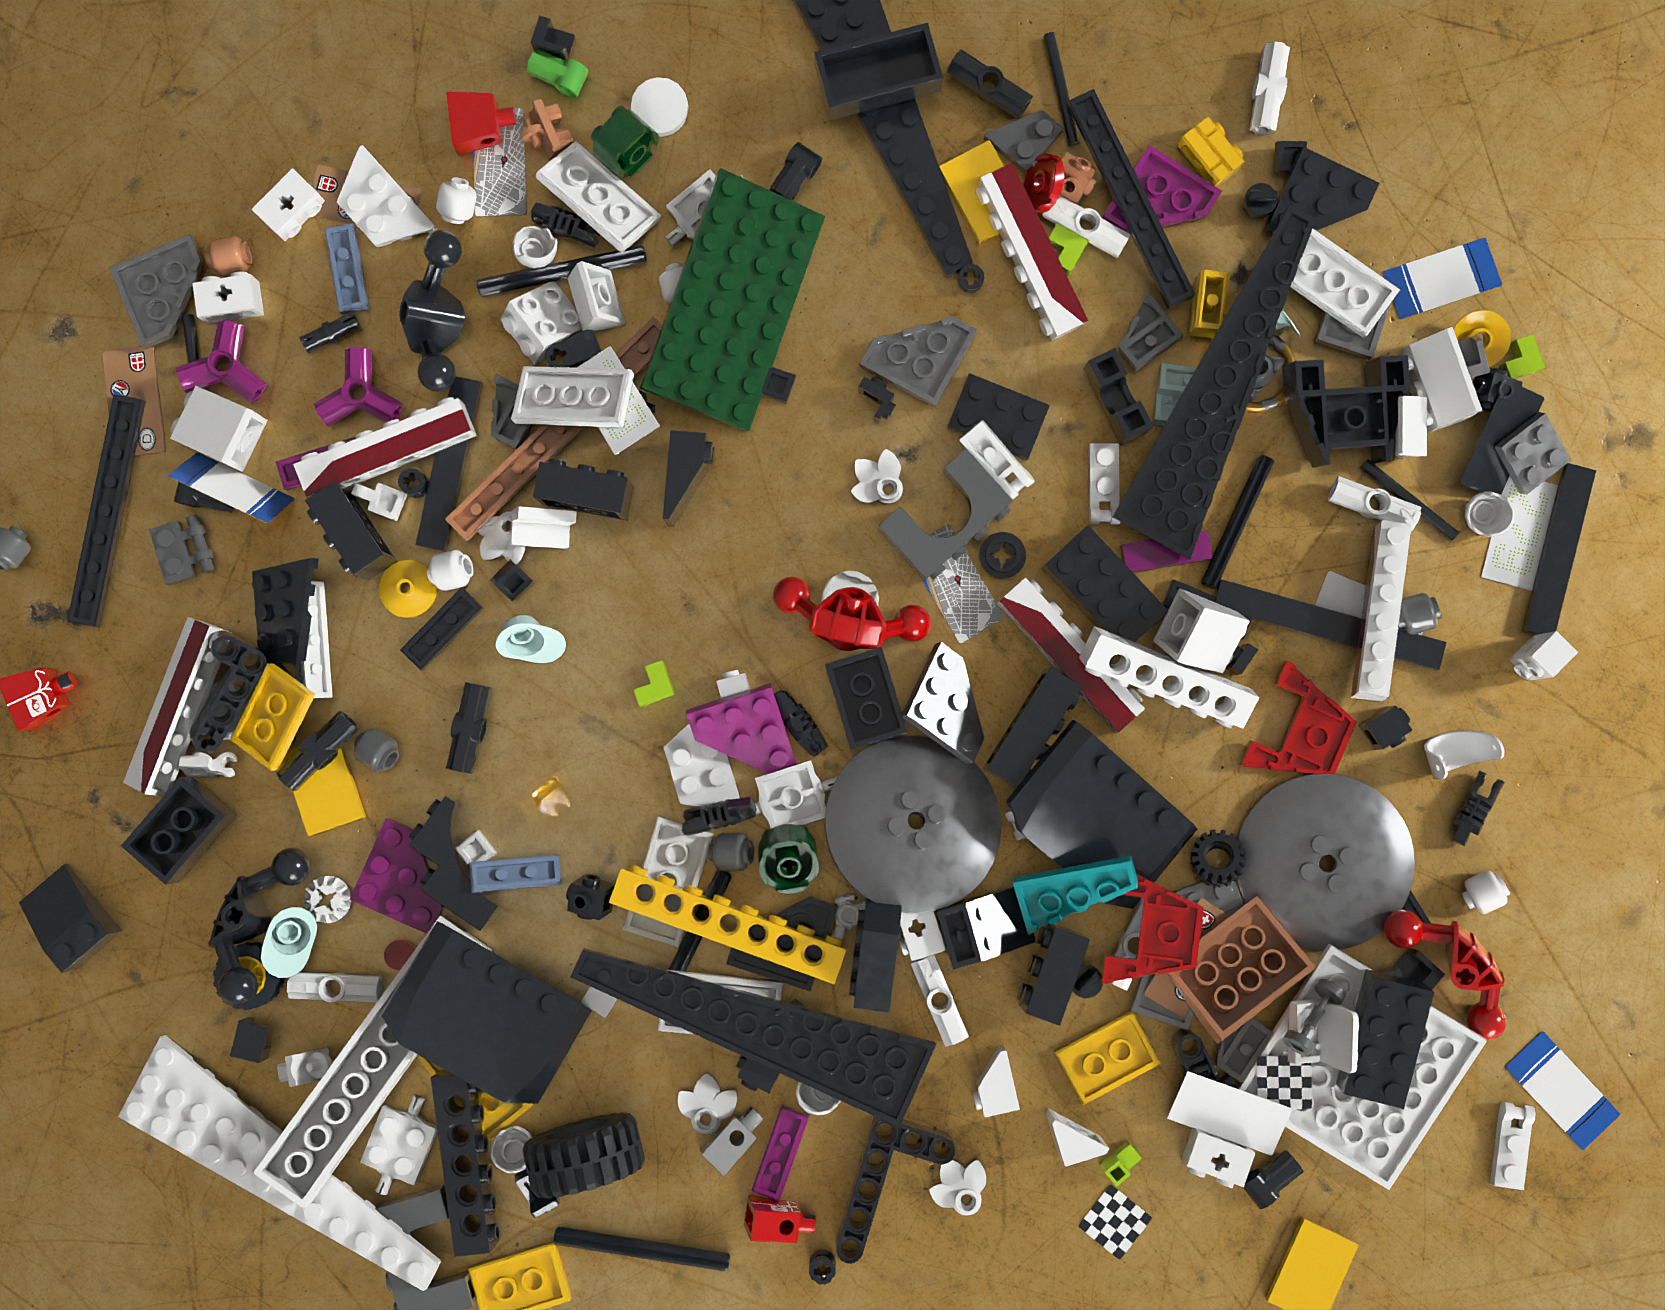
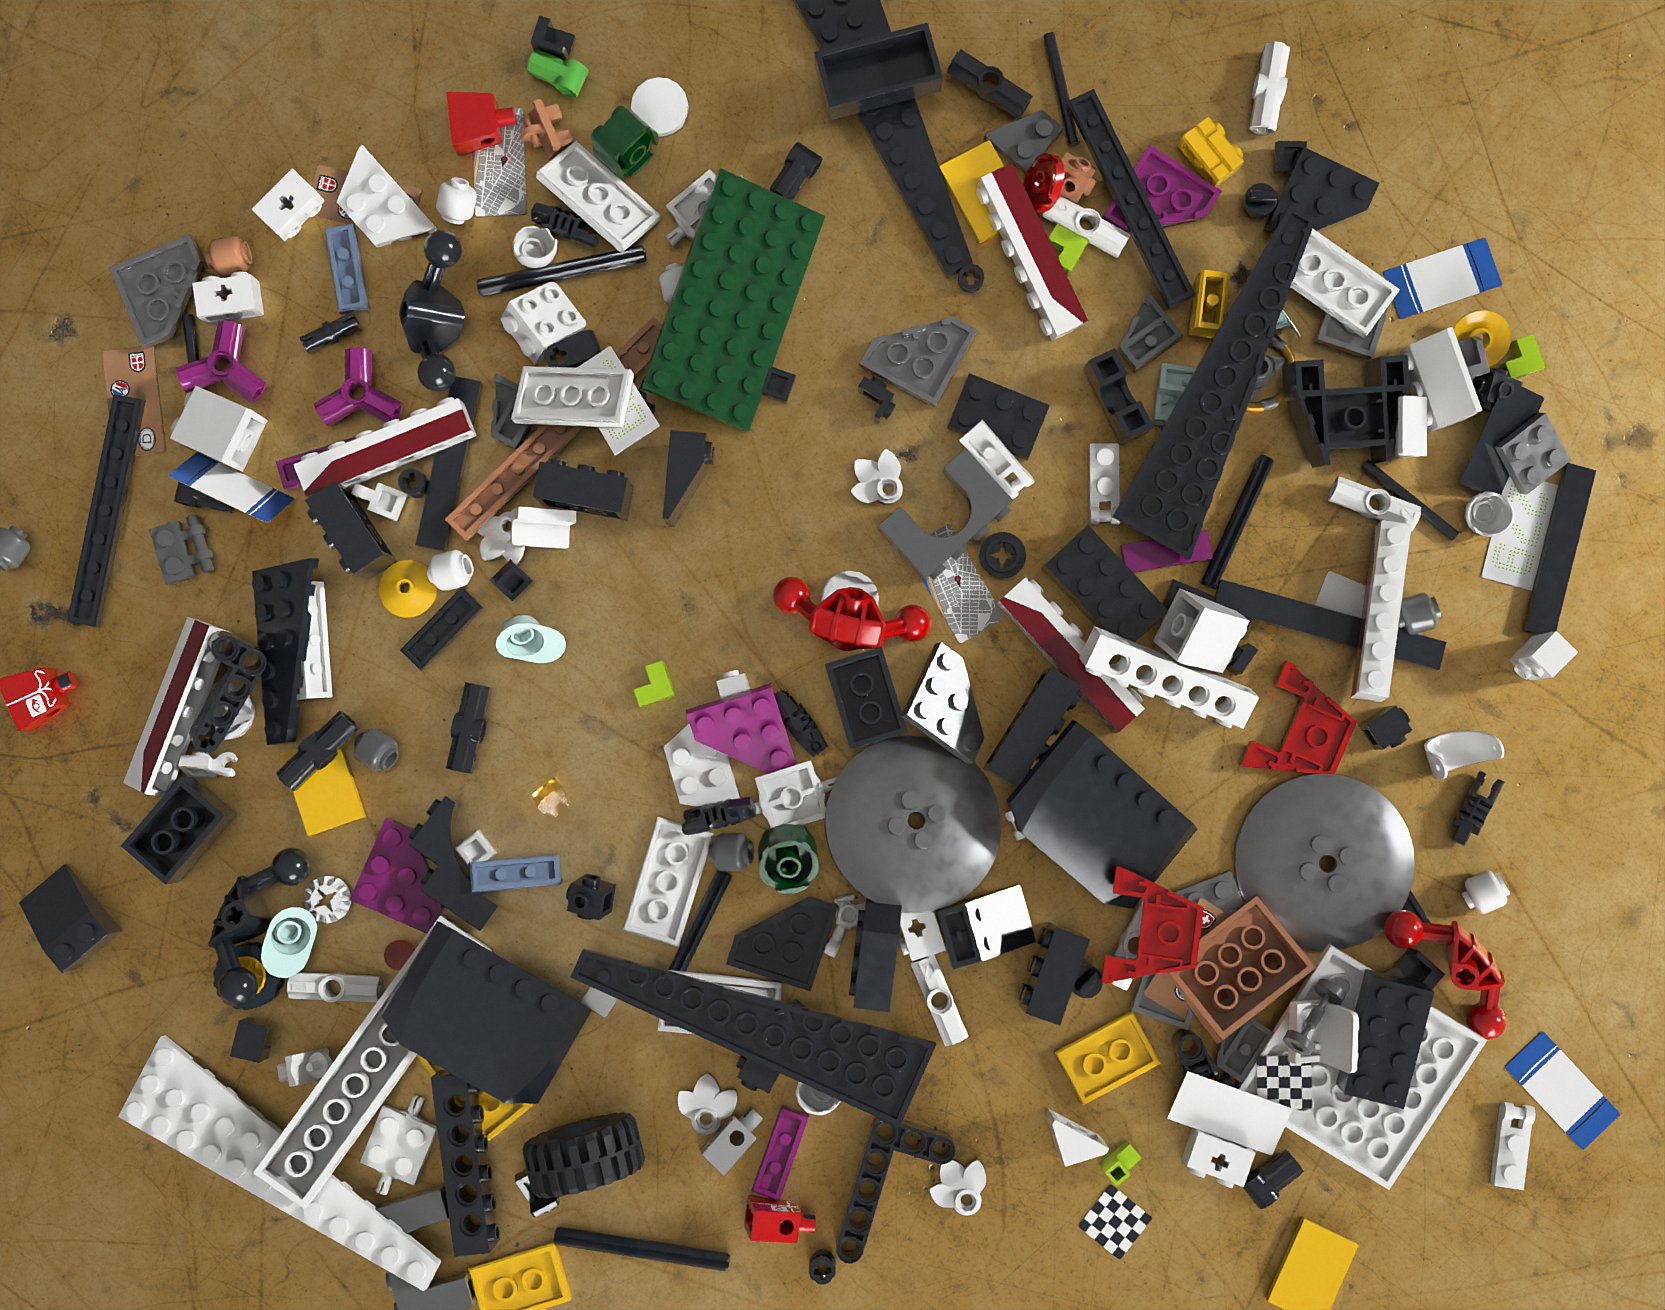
yellow tile [230,664,315,771] -> none
white hair [490,1126,533,1173] -> none
white slope [568,261,626,331] -> none
yellow brick [609,864,848,984] -> none
white slope [972,1046,1020,1117] -> none
teal wing [1013,856,1138,935] -> none
black tyre [1190,829,1246,888] -> none

